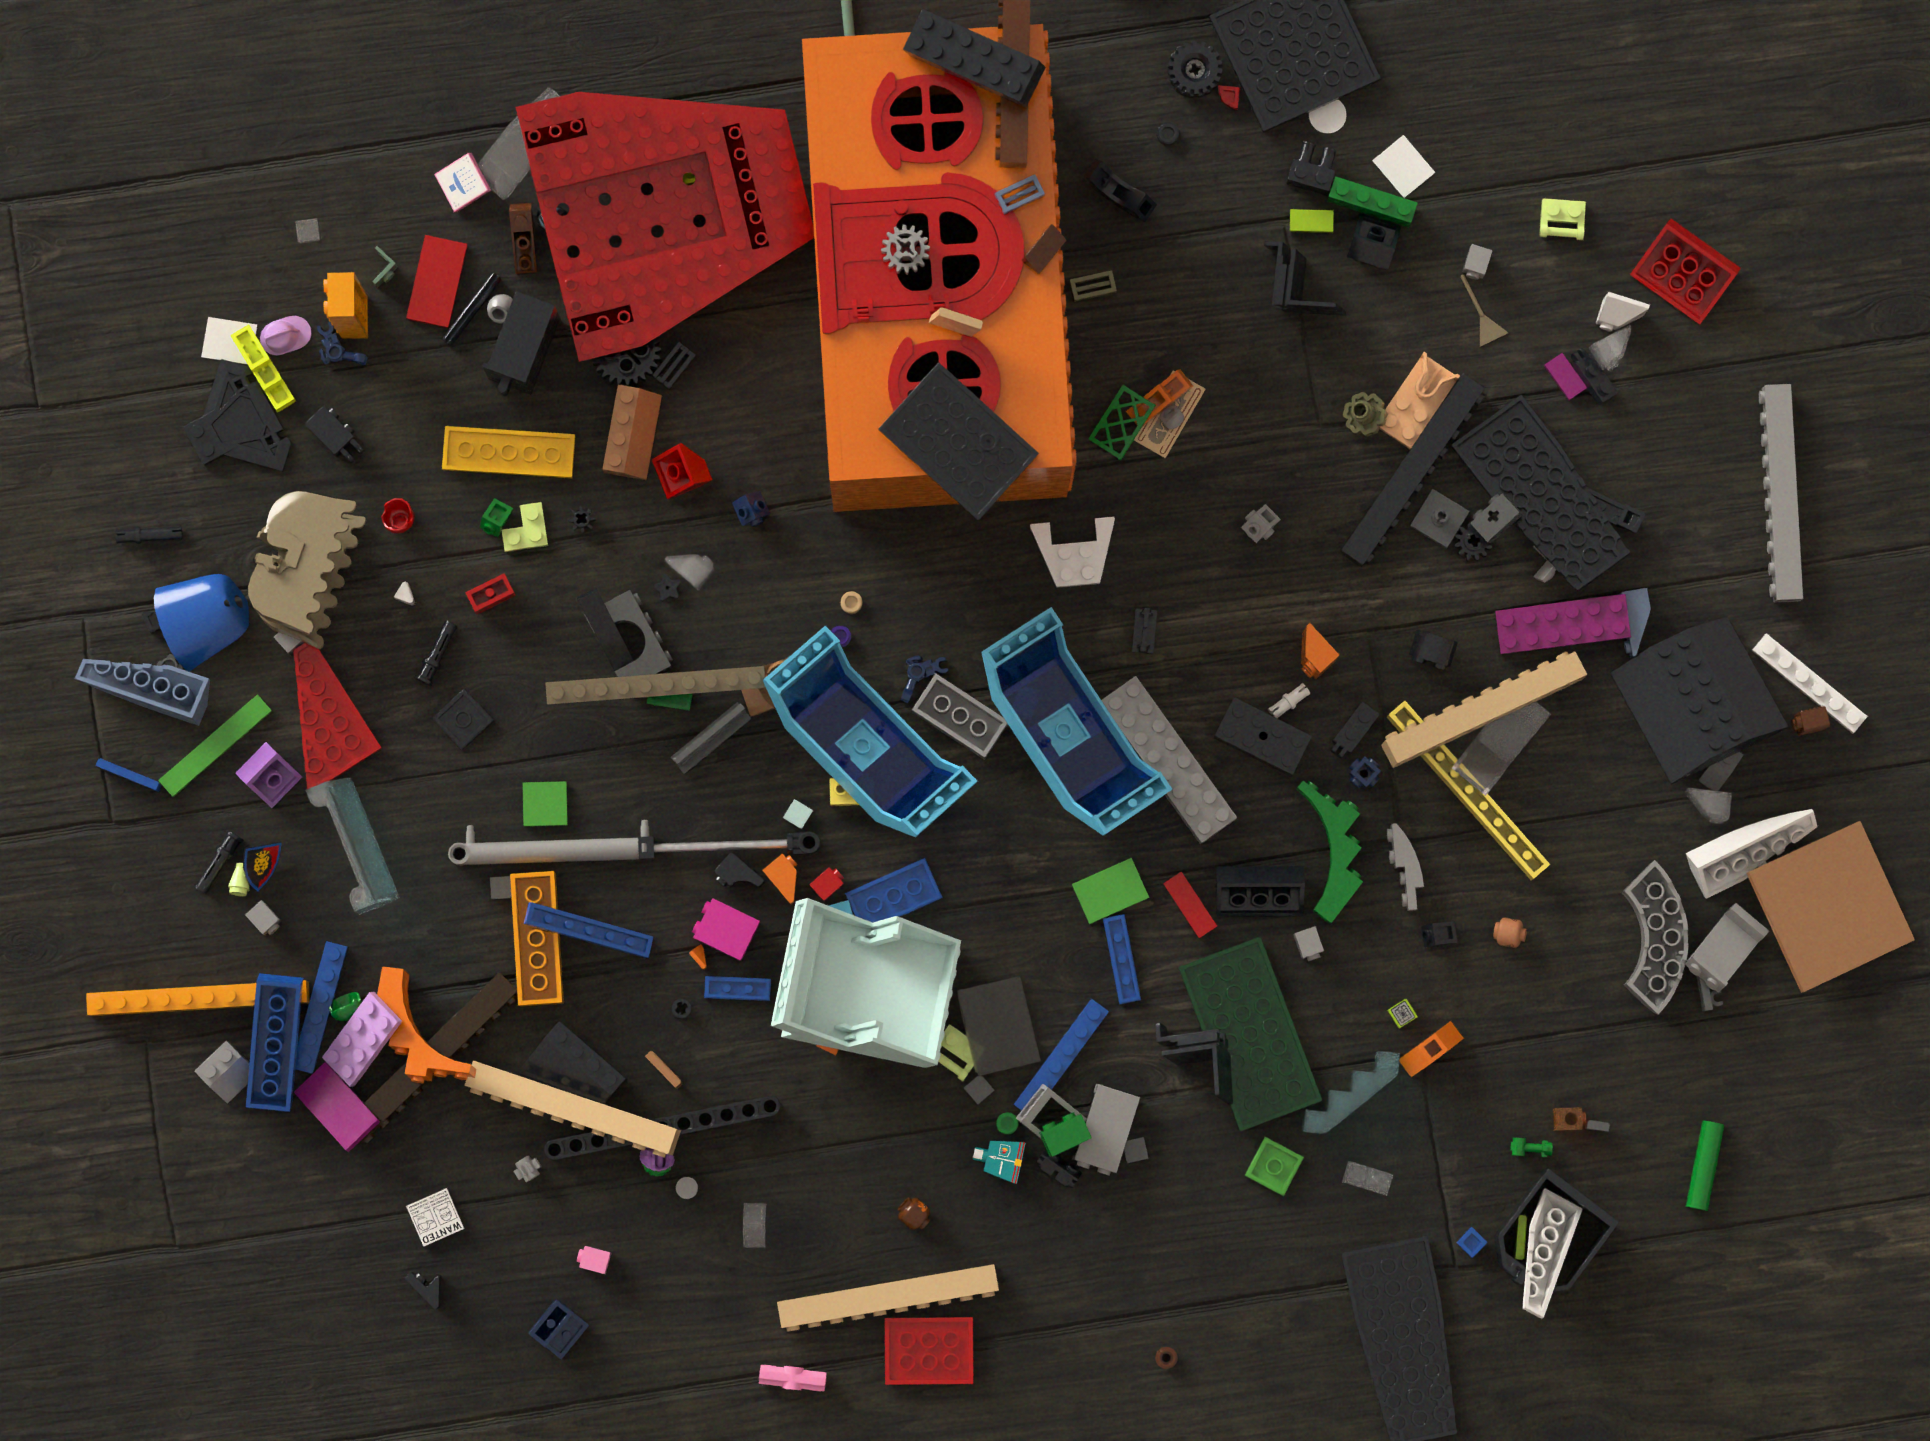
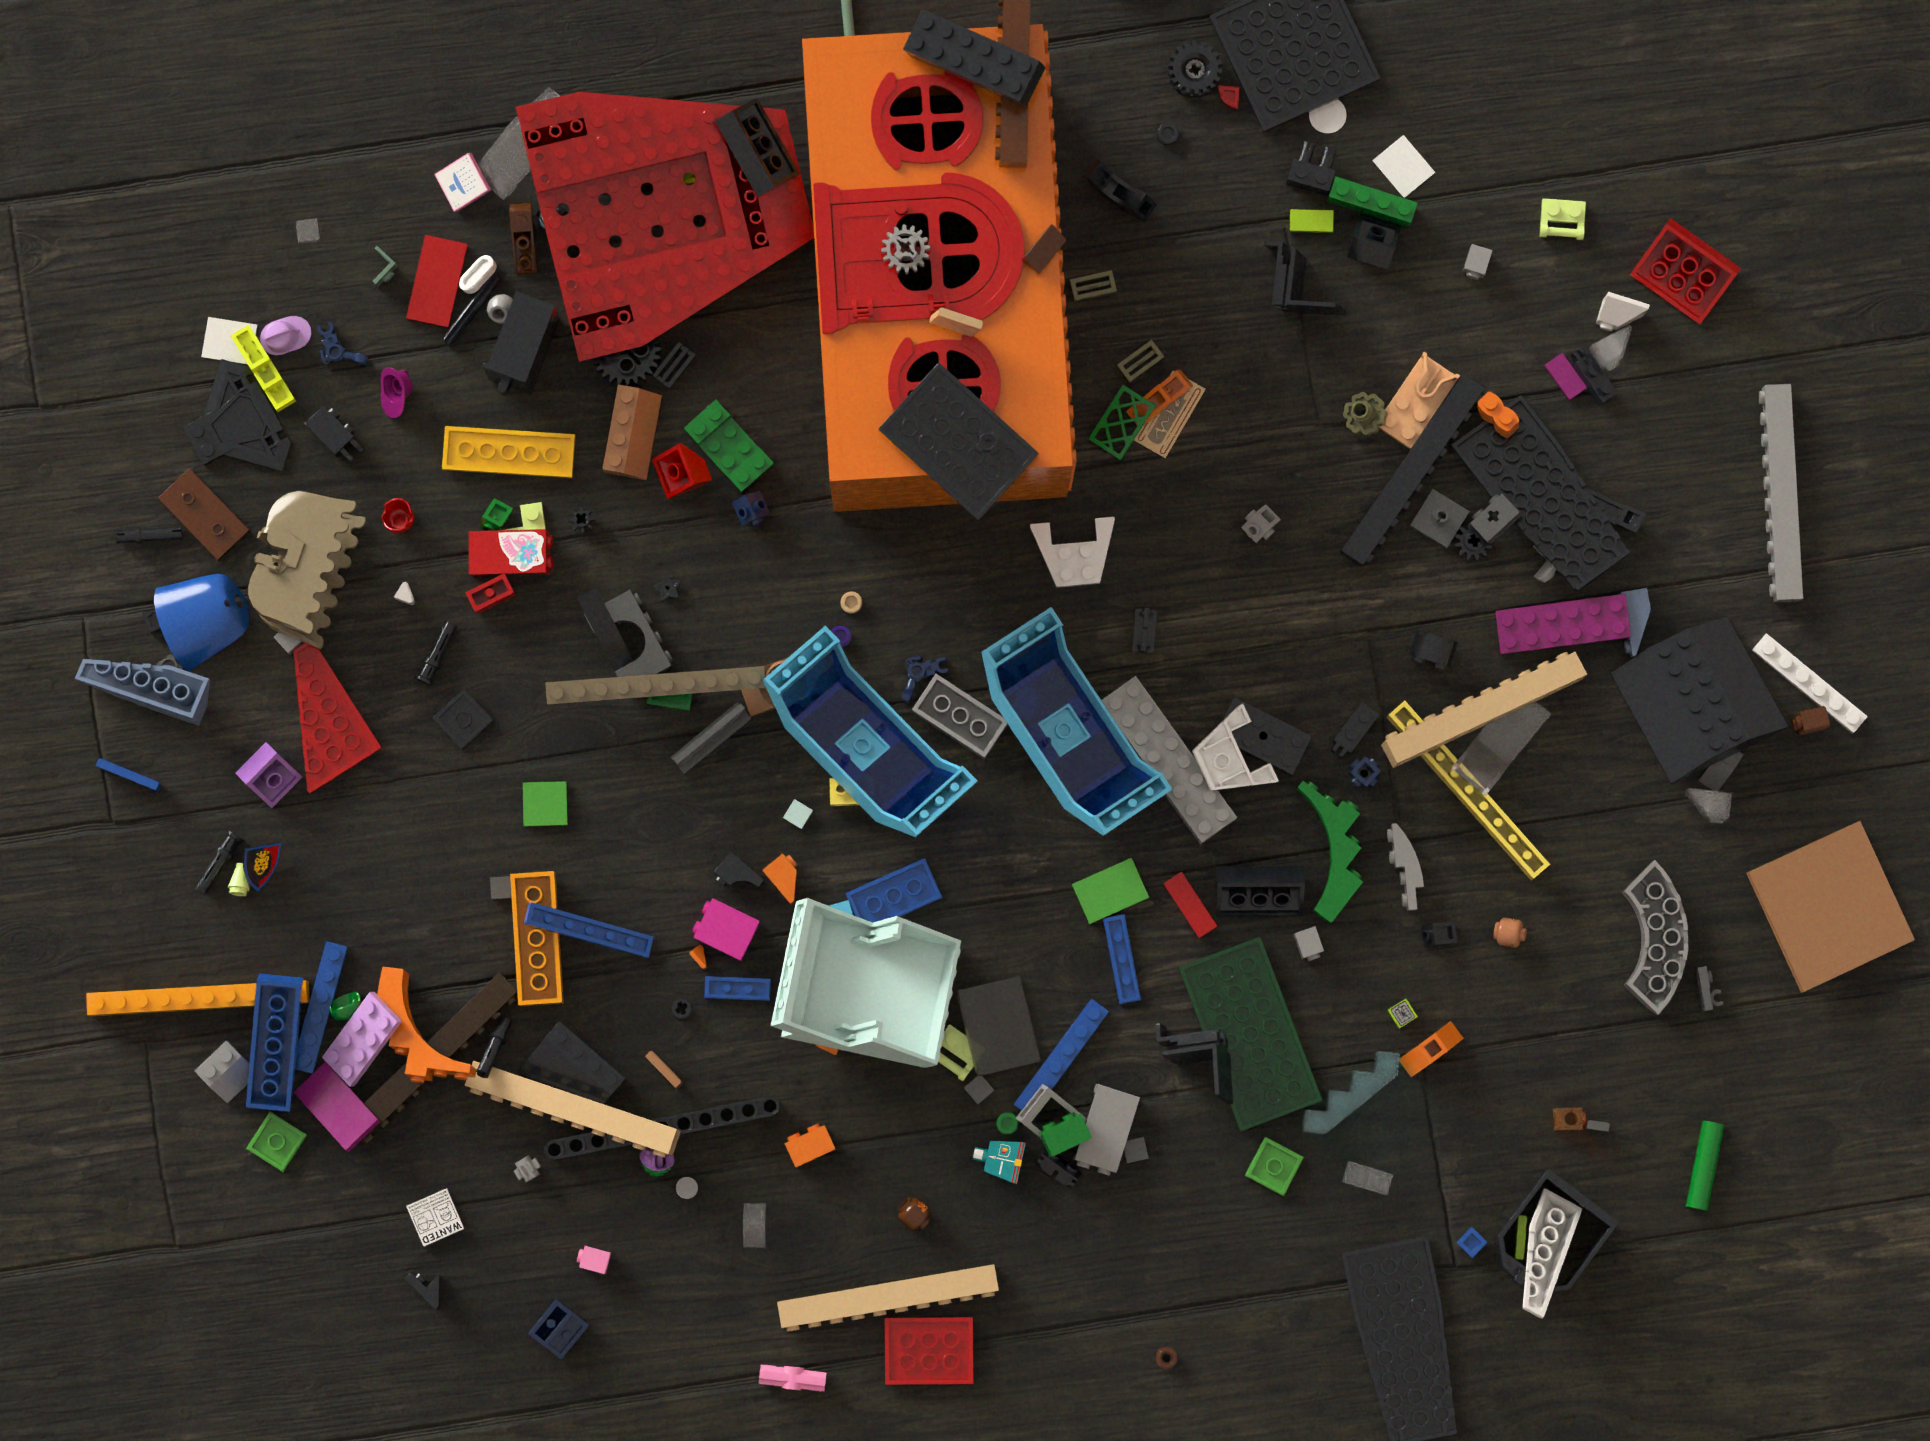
bright green tile [158,694,272,797] -> none
light grey brick [245,900,281,935] -> none
windscreen [306,777,400,915] -> none
light orange brick [324,272,368,339] -> none
light grey piece [448,820,820,866] -> none
clear slope [664,554,715,590] -> none
red brick [809,868,844,902] -> none
sand blue tile [994,174,1045,215] -> none
light grey tile [1160,406,1184,429] -> none
white pin [1268,683,1310,719] -> none
orange slope [1301,623,1339,679] -> none
dark tan piece [1461,274,1508,347] -> none
green bar [1510,1138,1553,1157] -> none
light grey panel [1685,903,1769,992] -> none
white wedge [1686,809,1817,899] -> none
none -> reddish brown plate [158,468,250,561]
none -> bright green tile [246,1112,307,1172]
none -> magenta piece [380,367,413,418]
none -> white tile [459,255,497,294]
none -> red panel [469,529,554,577]
none -> black pin [476,1017,512,1078]
none -> green piece [684,400,774,494]
none -> black slope [715,98,800,197]
none -> orange brick [785,1123,836,1168]
none -> olive tile [1117,340,1164,384]
none -> white wing [1192,704,1279,790]
none -> orange brick [1477,392,1519,438]

